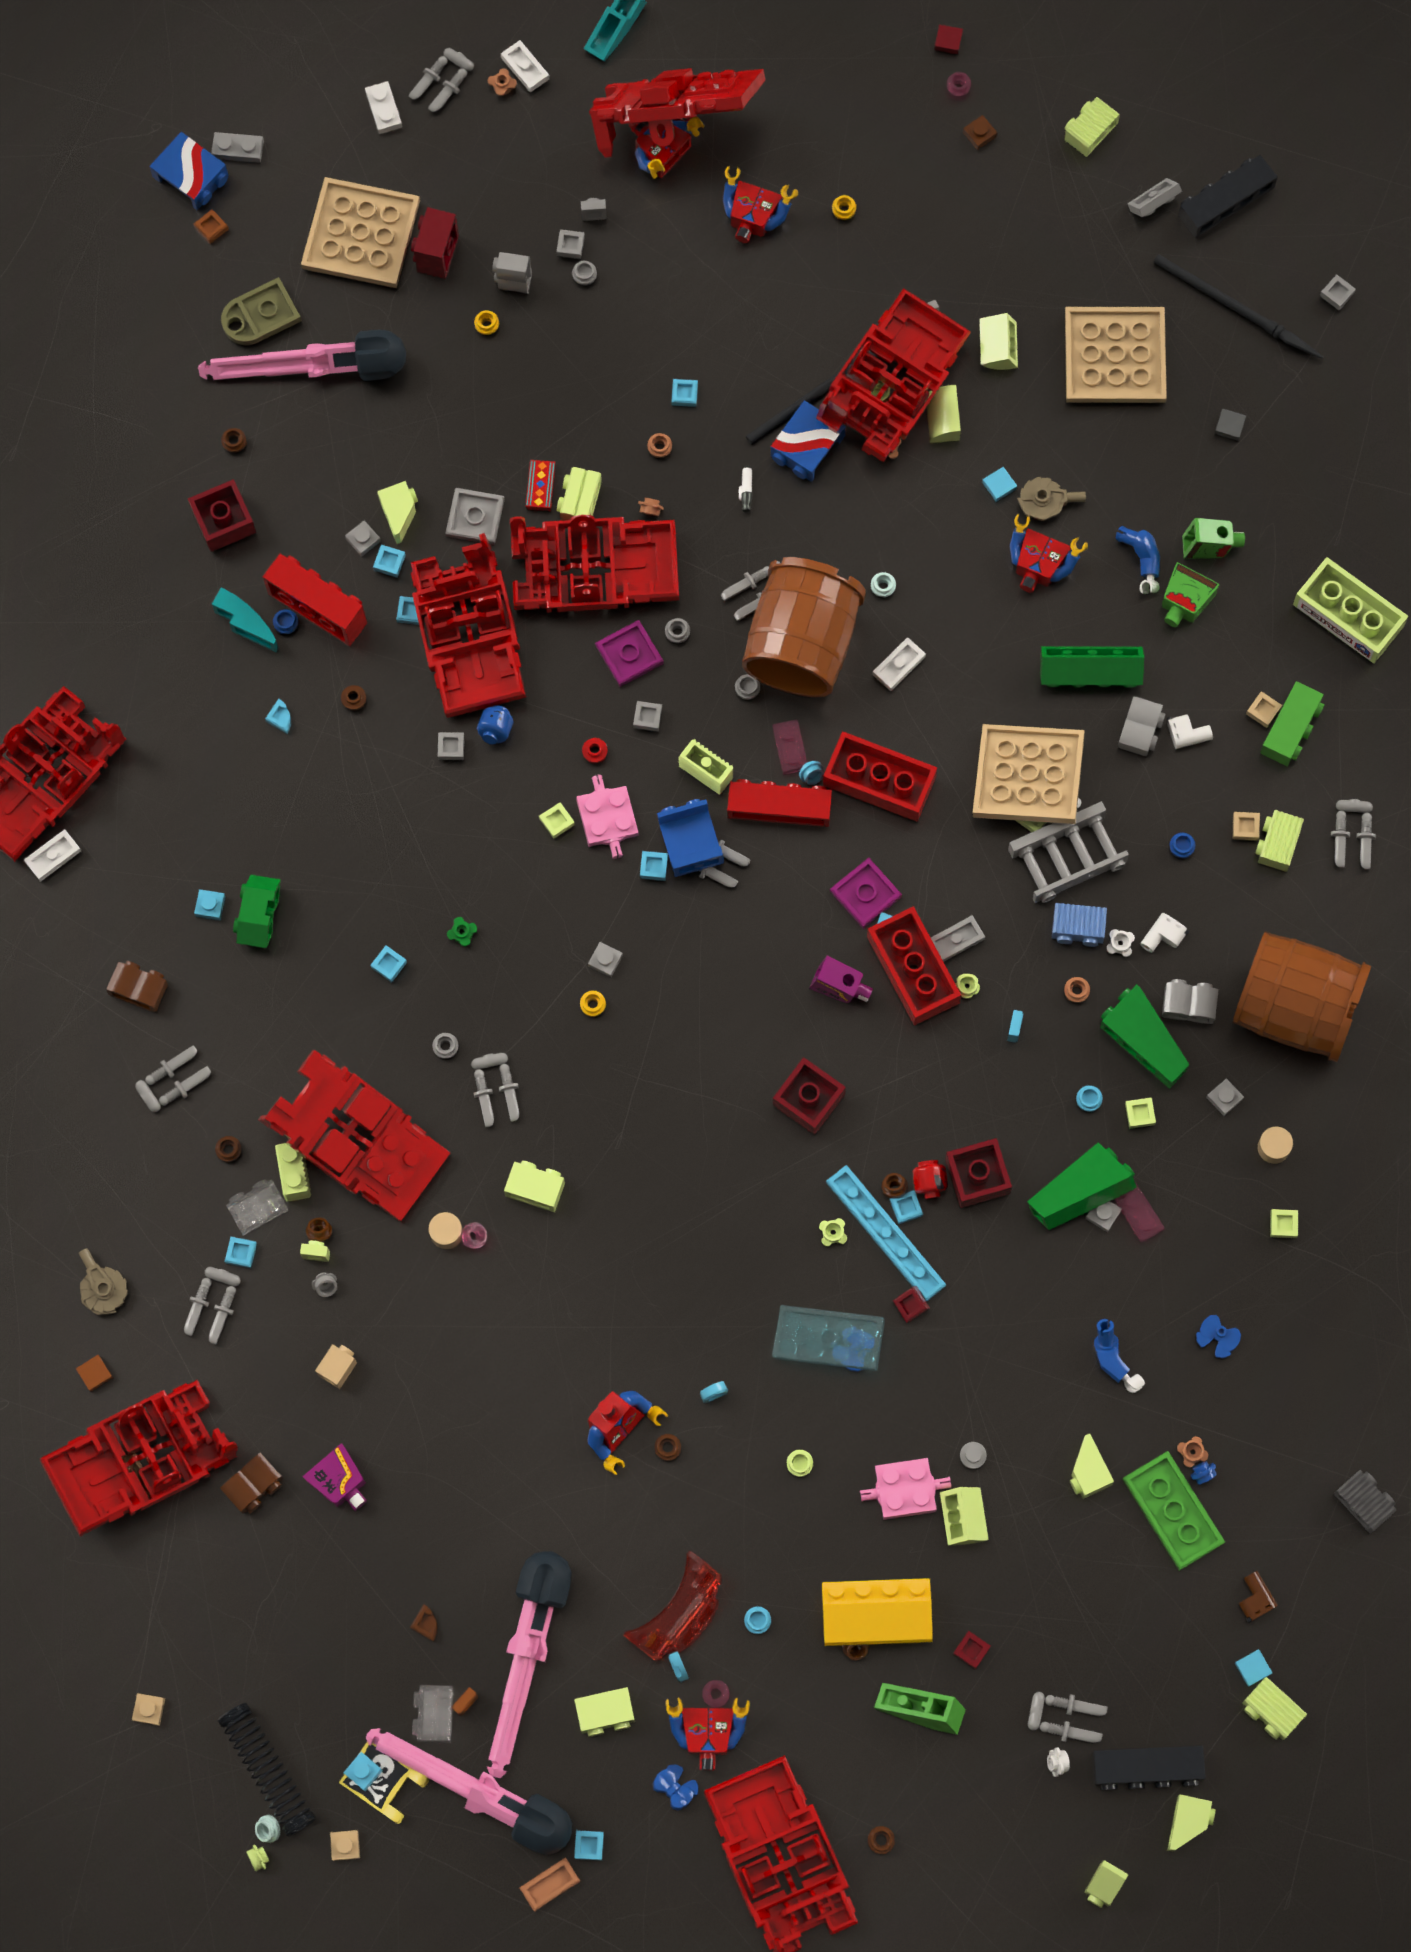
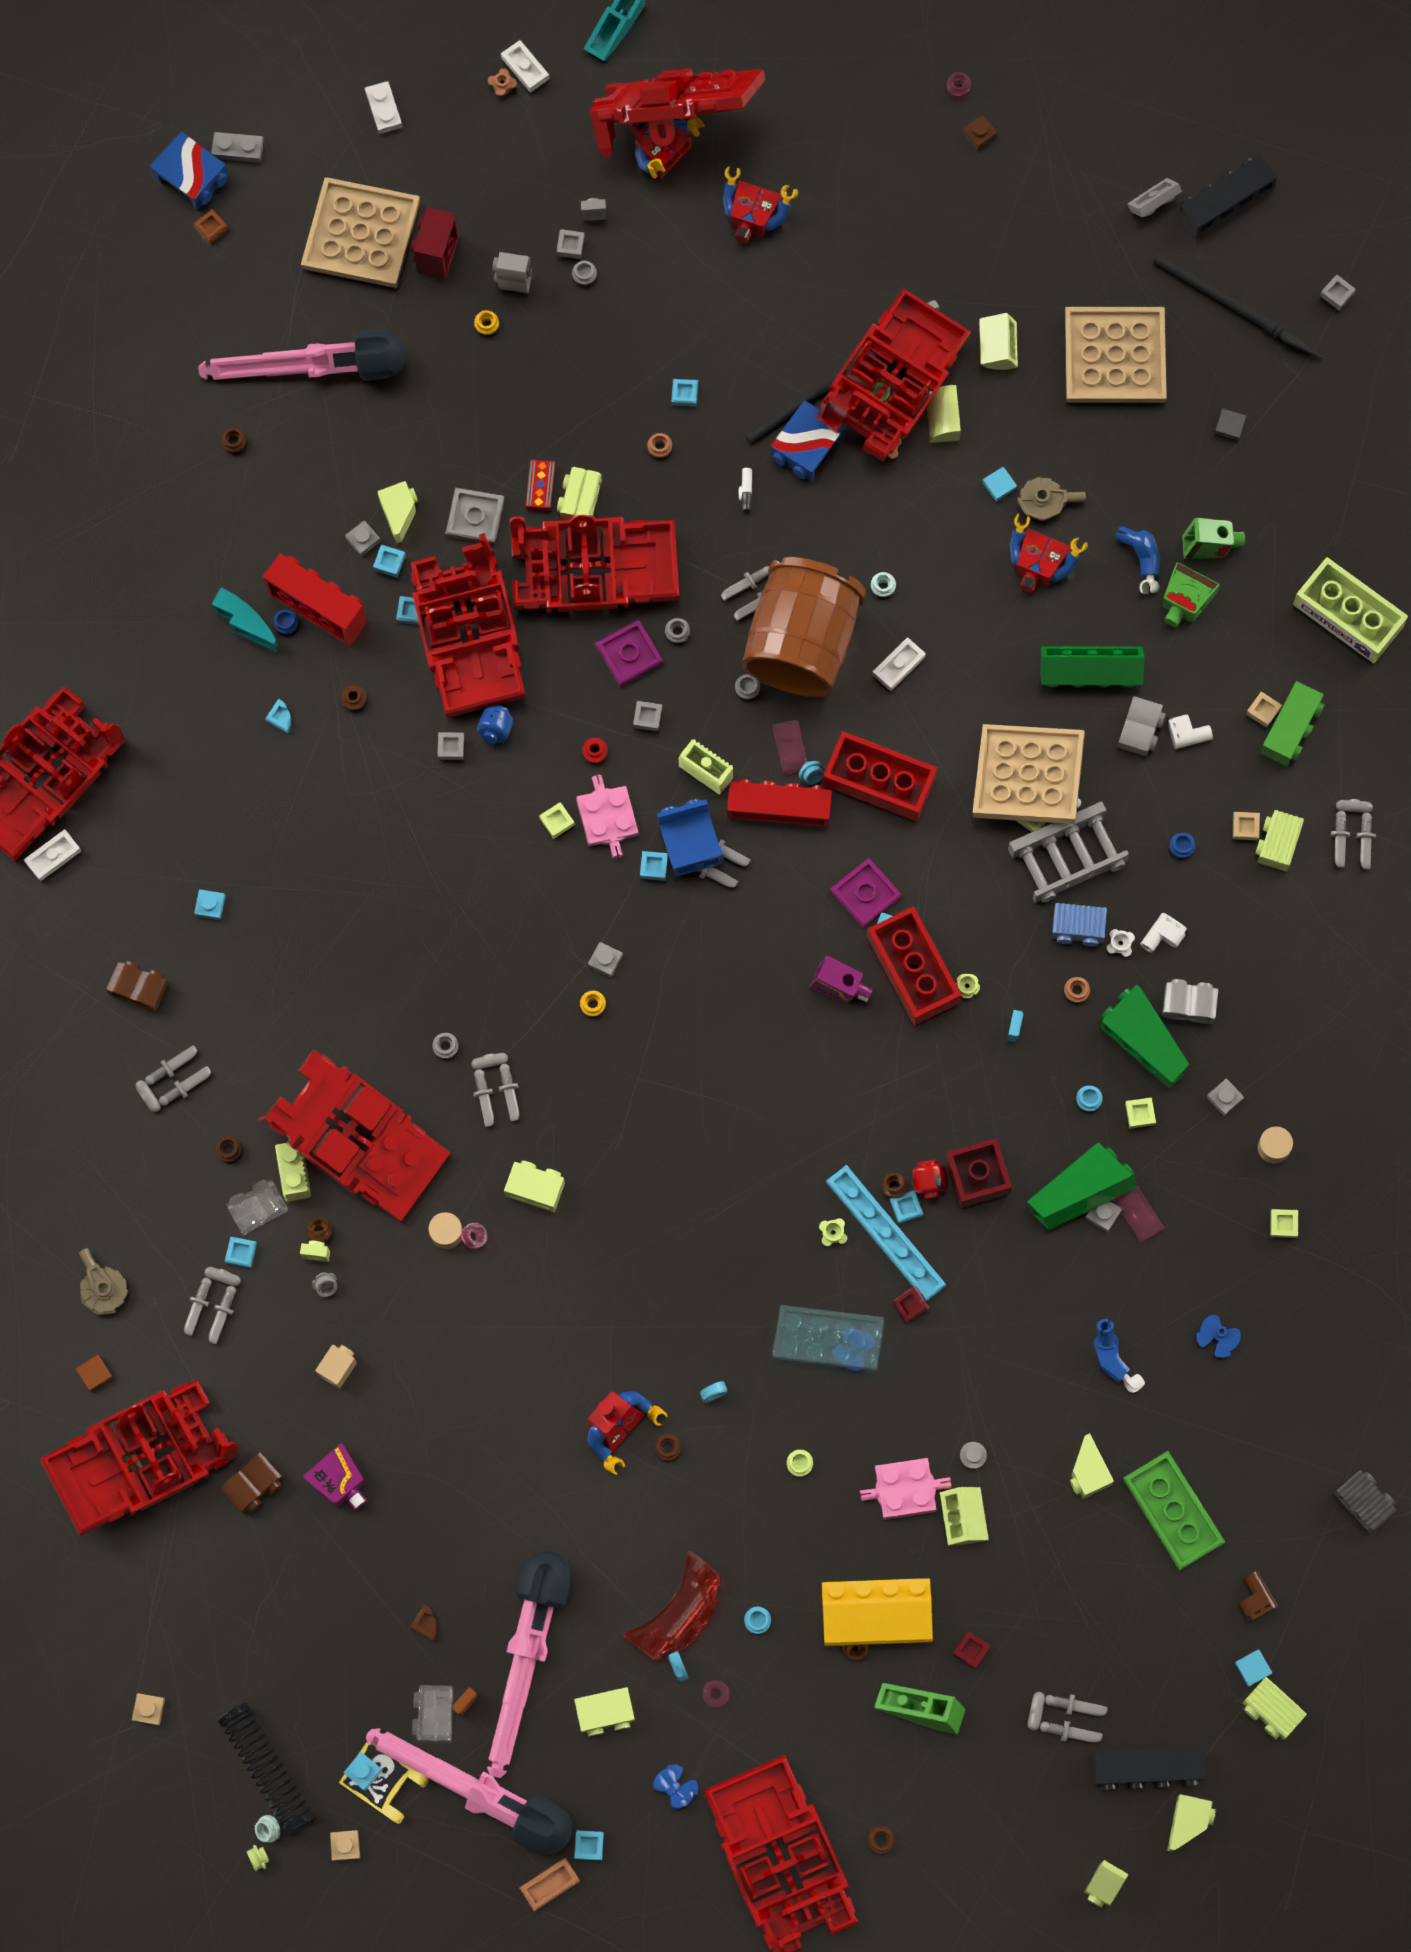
dark red brick [188,479,256,552] -> none
olive plate [221,277,302,345] -> none
green brick [233,875,281,948] -> none
medium azure plate [370,946,407,982] -> none
light grey piece [409,48,474,112] -> none
green plate [447,917,477,946] -> none
nougat plate [638,498,664,516] -> none
torso [666,1698,750,1771] -> none
dark red brick [773,1057,846,1135] -> none
yellow plate [832,195,856,220] -> none
light grey plate [931,915,985,962] -> none
dark red tile [934,25,963,54] -> none
white plate [1047,1748,1069,1777] -> none
yellowish green brick [1065,97,1120,157] -> none
nougat plate [1177,1436,1208,1467] -> none
blue plate [1191,1461,1217,1484] -> none
dark orange piece [1232,931,1371,1062] -> none

